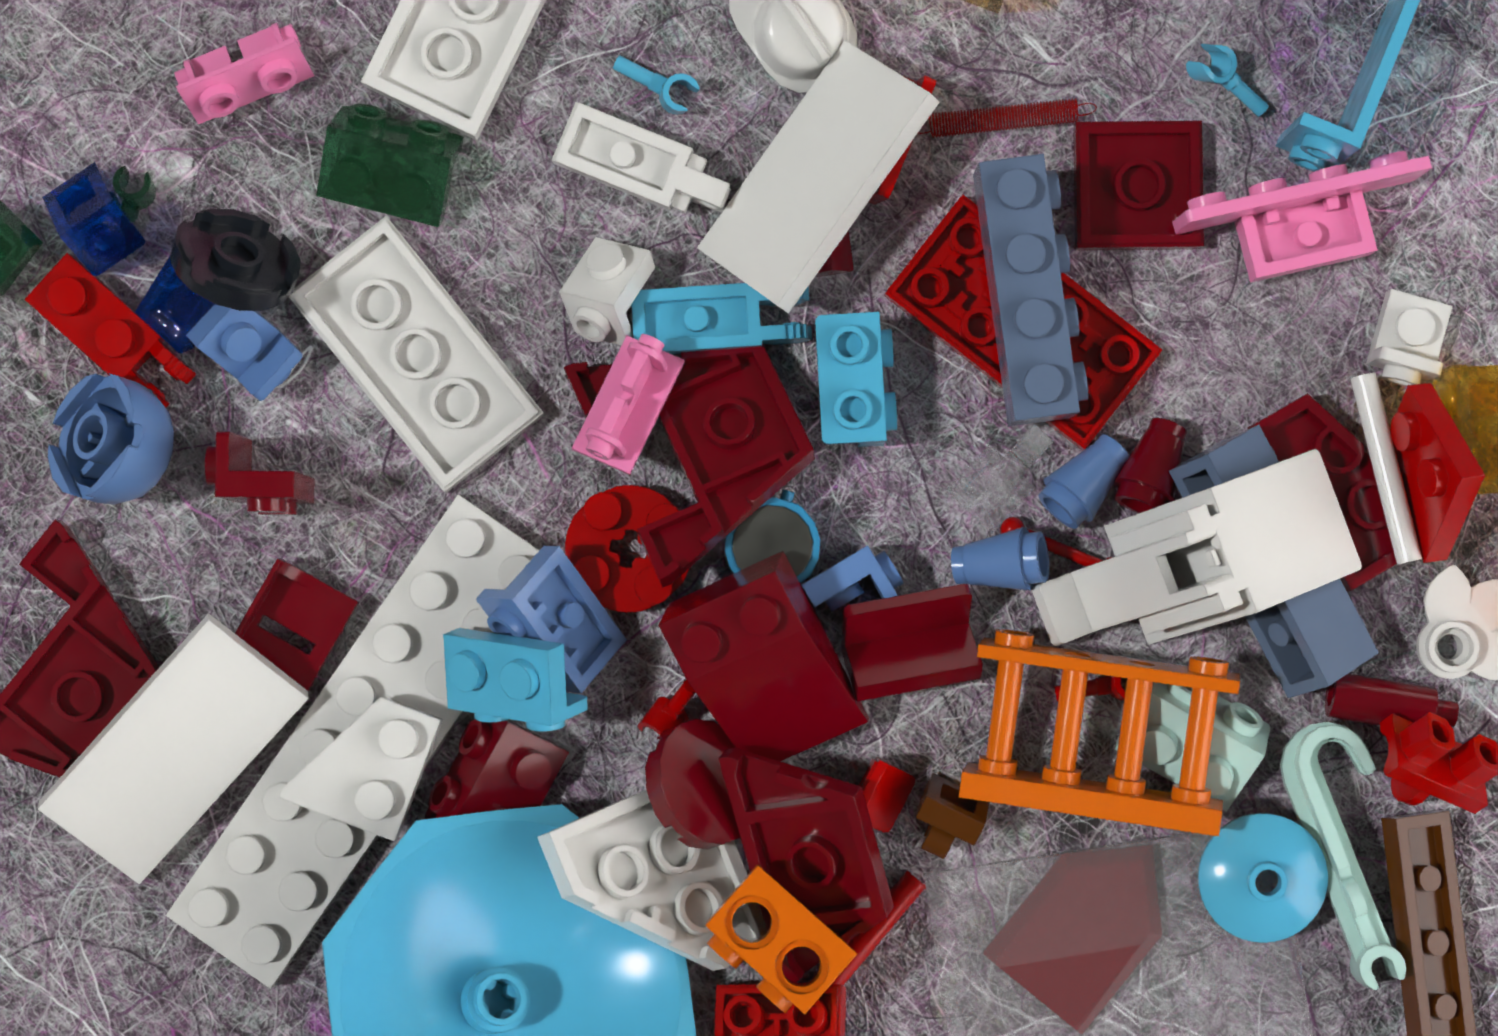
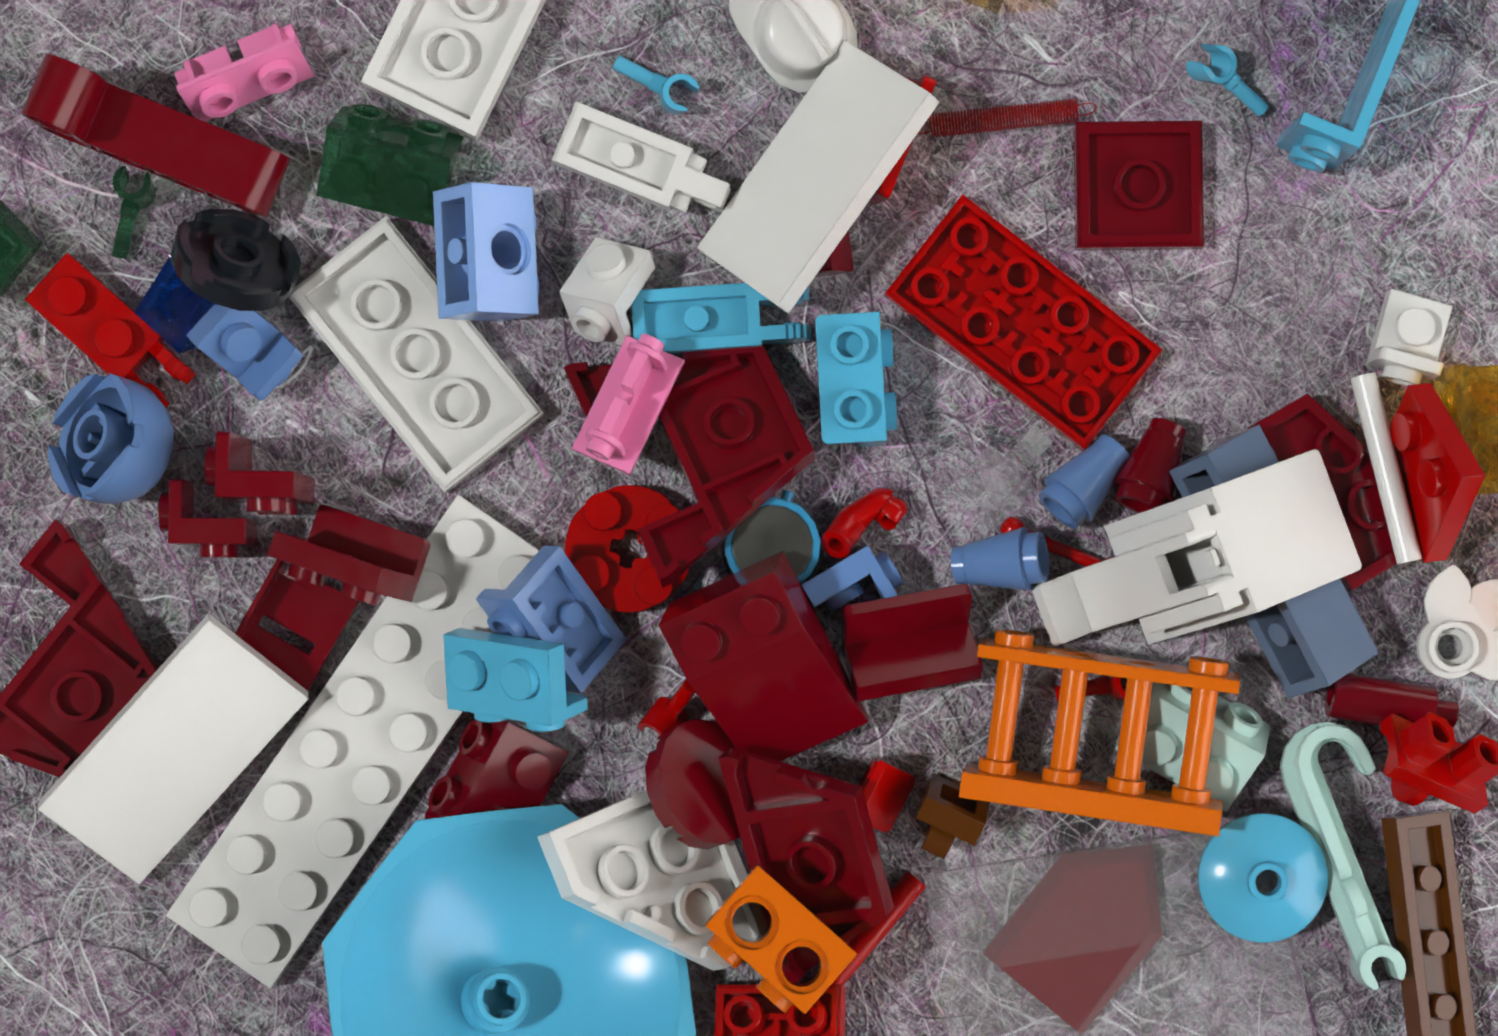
clear blue bracket [42,162,145,276] -> none
white wing [278,697,443,842] -> none
sand blue brick [973,154,1088,427] -> none
bright pink bracket [1172,151,1432,283] -> none
none -> dark red beam [21,53,290,218]
none -> dark red bracket [158,479,257,558]
none -> dark red bracket [267,505,430,606]
none -> light blue brick [433,182,539,322]
none -> red arm [821,487,908,558]

